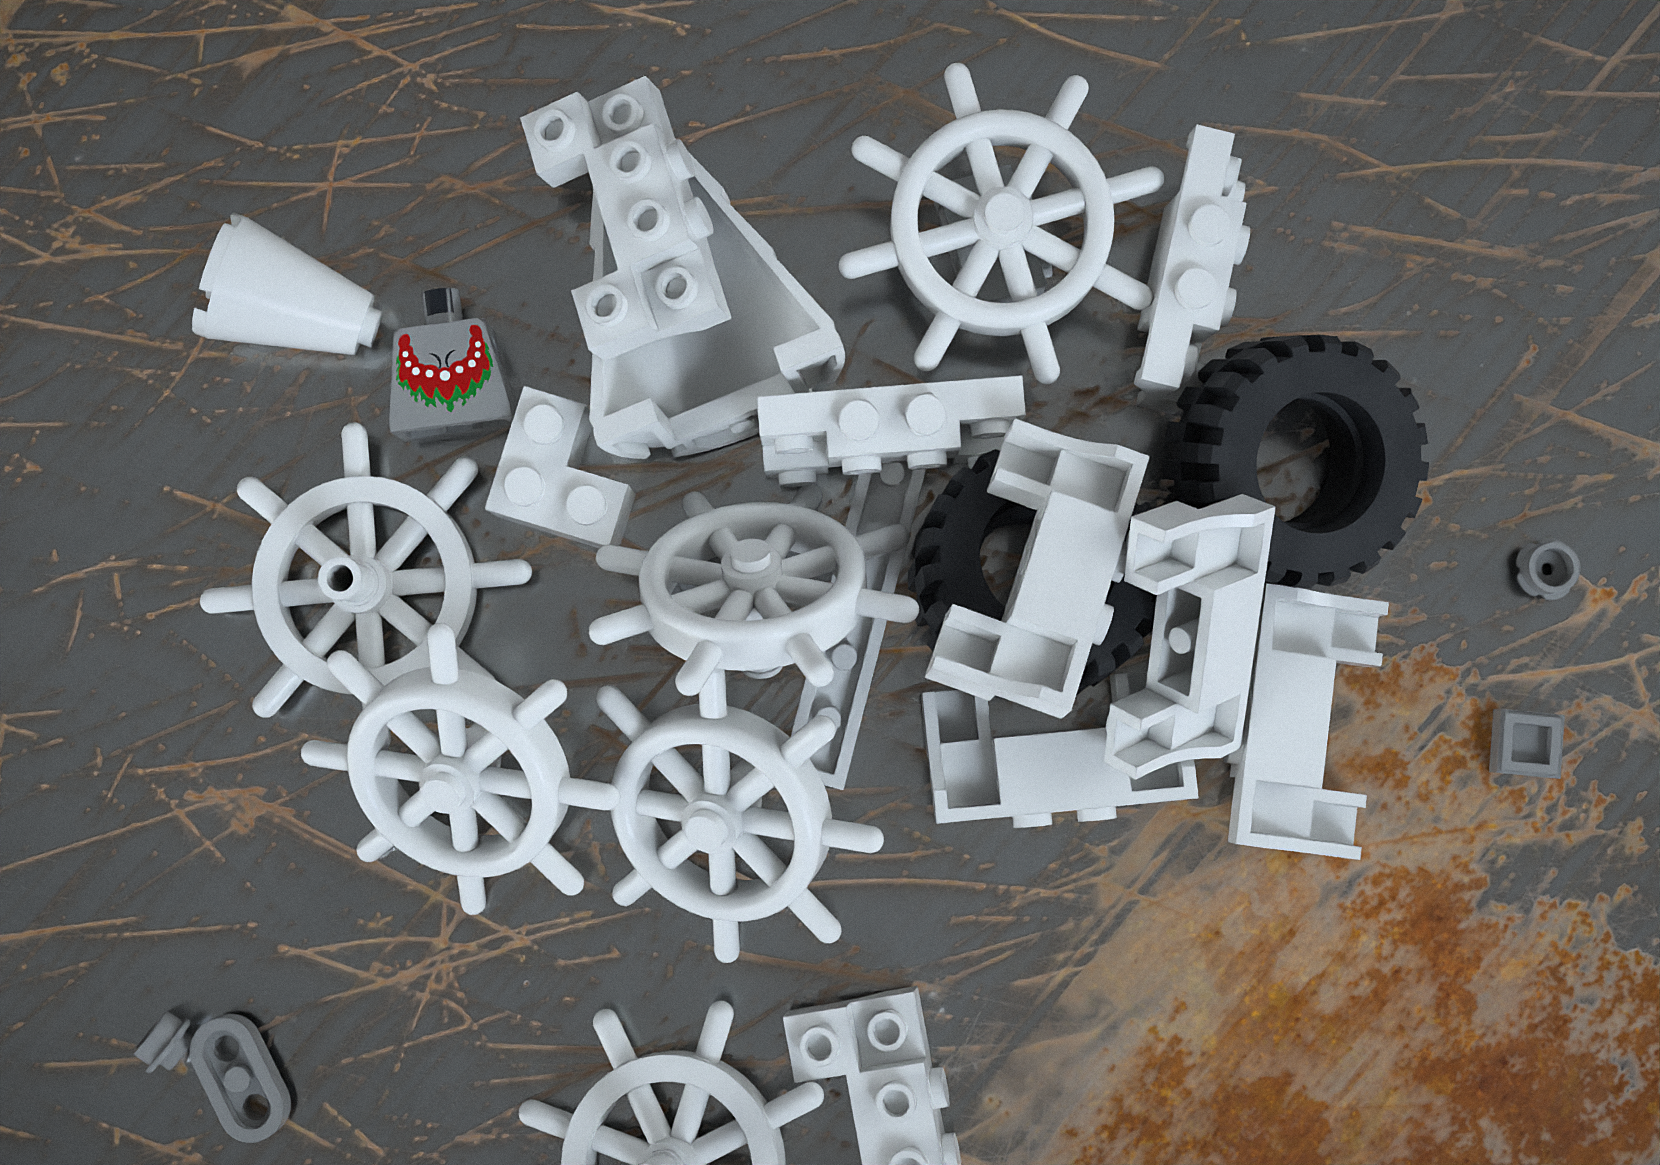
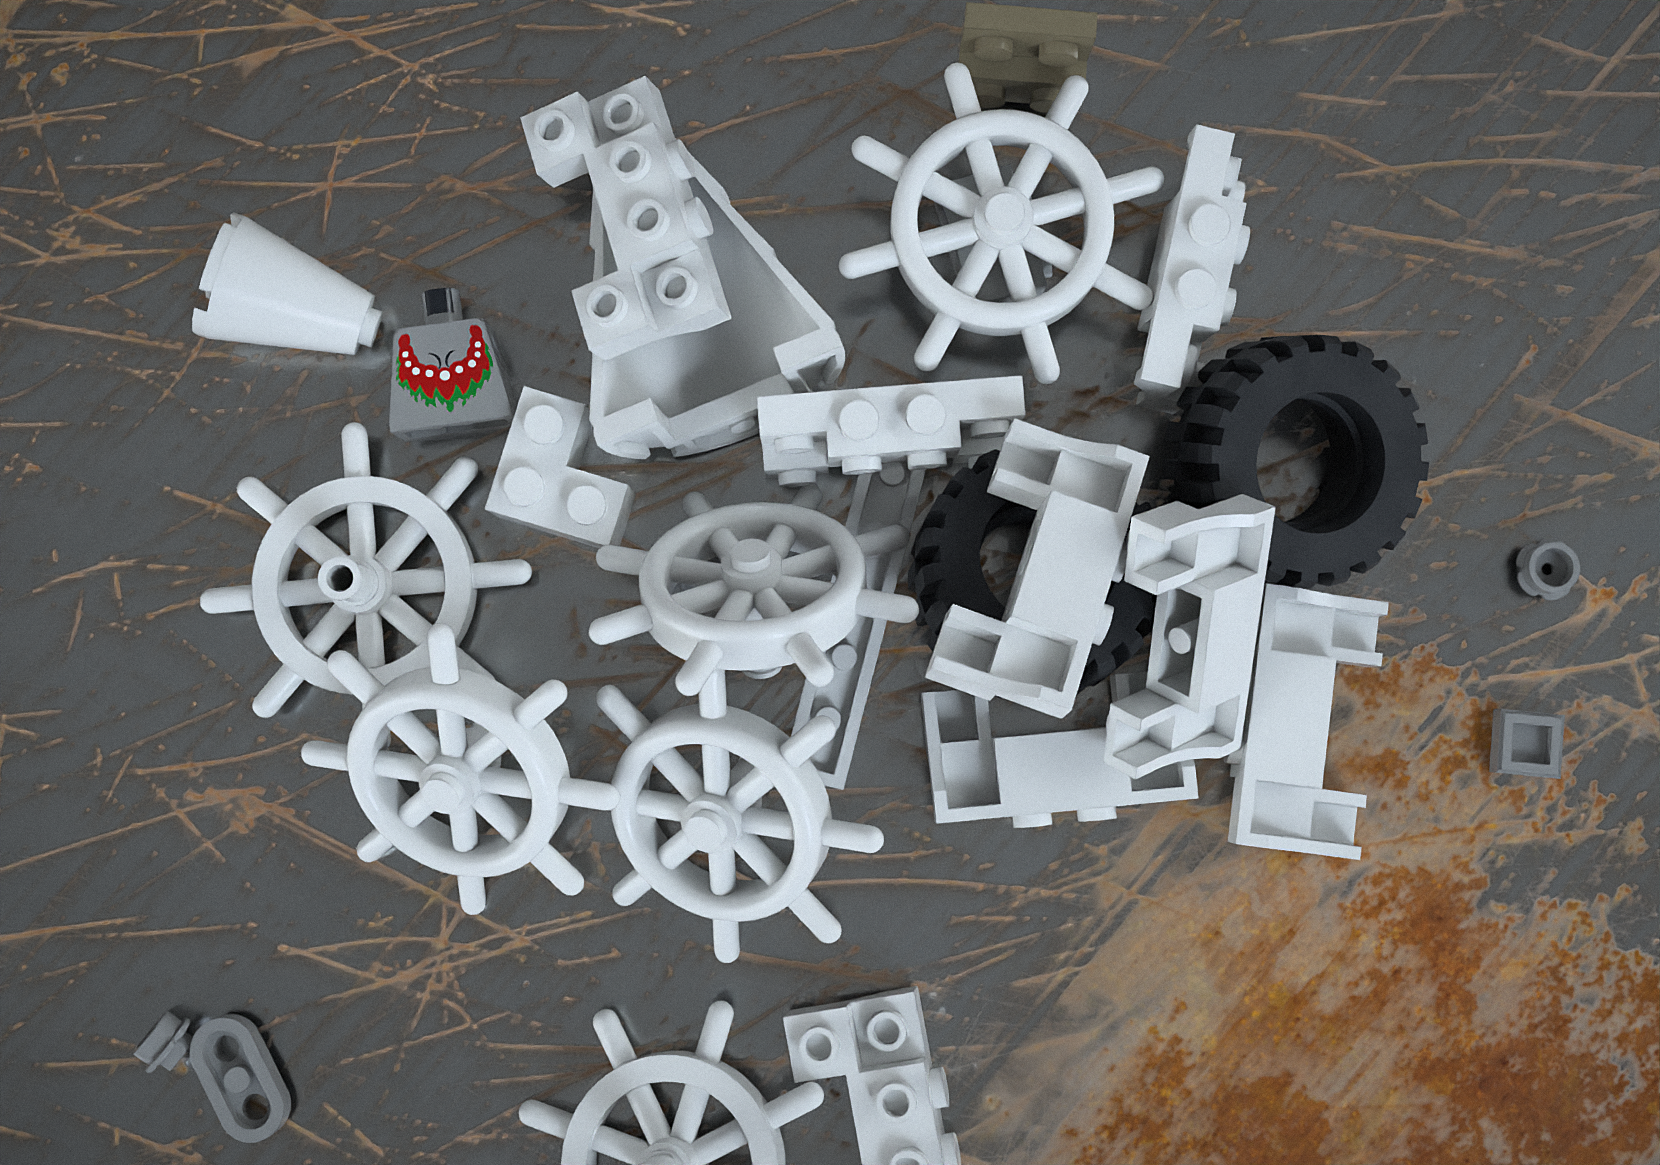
none -> dark tan plate [956,2,1098,113]

